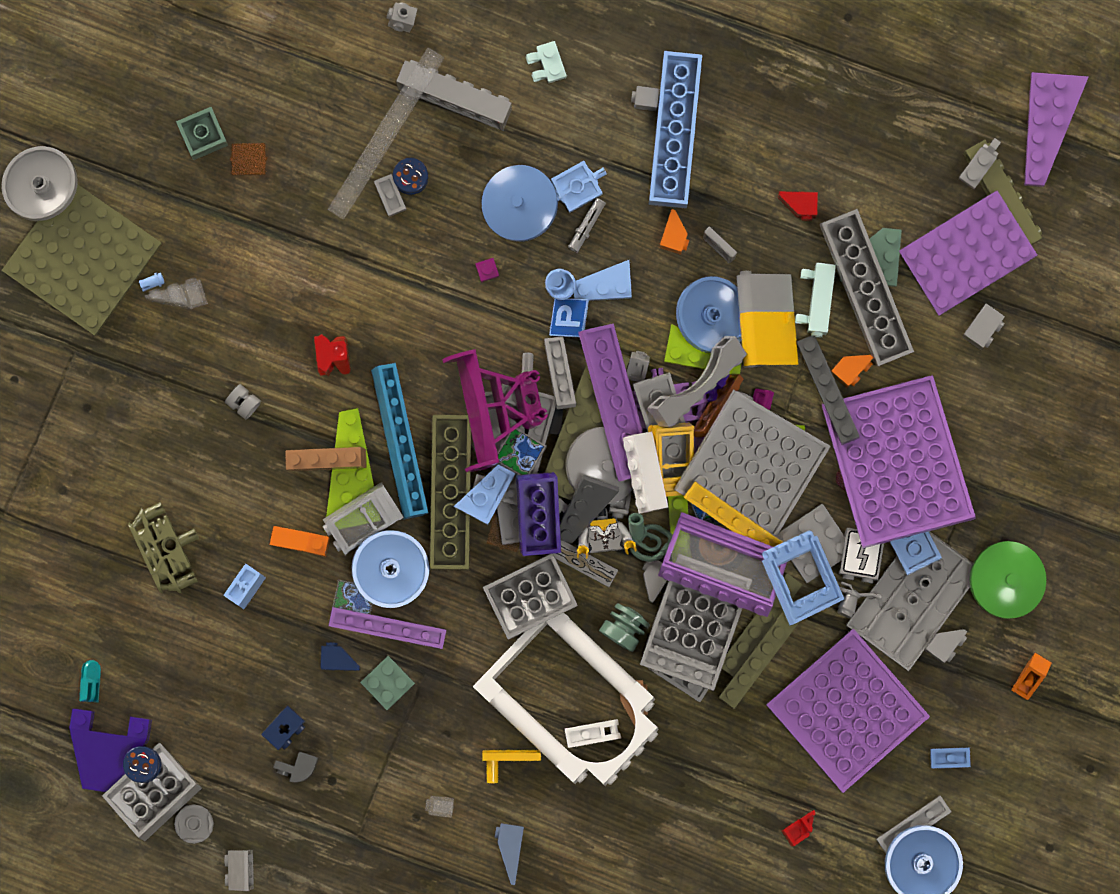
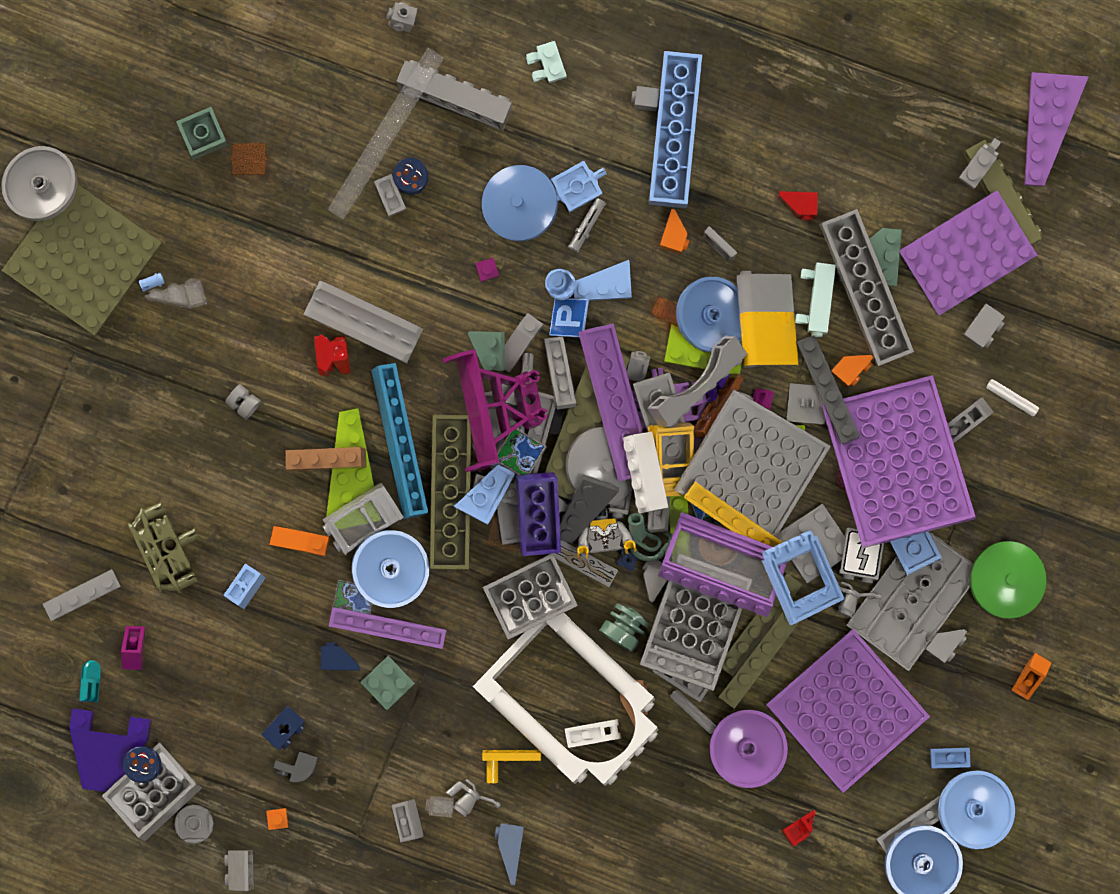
none -> light grey plate [43,569,121,621]
none -> magenta slope [121,626,145,670]
none -> orange plate [266,808,289,830]
none -> light grey plate [303,281,423,364]
none -> light grey slope [392,799,424,843]
none -> light grey piece [446,779,501,817]
none -> sand green wing [468,331,505,371]
none -> light grey slope [505,313,543,373]
none -> dark blue plate [617,549,638,571]
none -> light grey plate [648,496,670,533]
none -> clear orange axle [650,296,678,327]
none -> light grey axle [670,689,716,734]
none -> medium lavender dish [710,710,788,788]
none -> light grey piece [787,383,825,425]
none -> light blue dish [938,771,1015,849]
none -> light grey slope [948,398,994,443]
none -> white axle [986,379,1039,416]

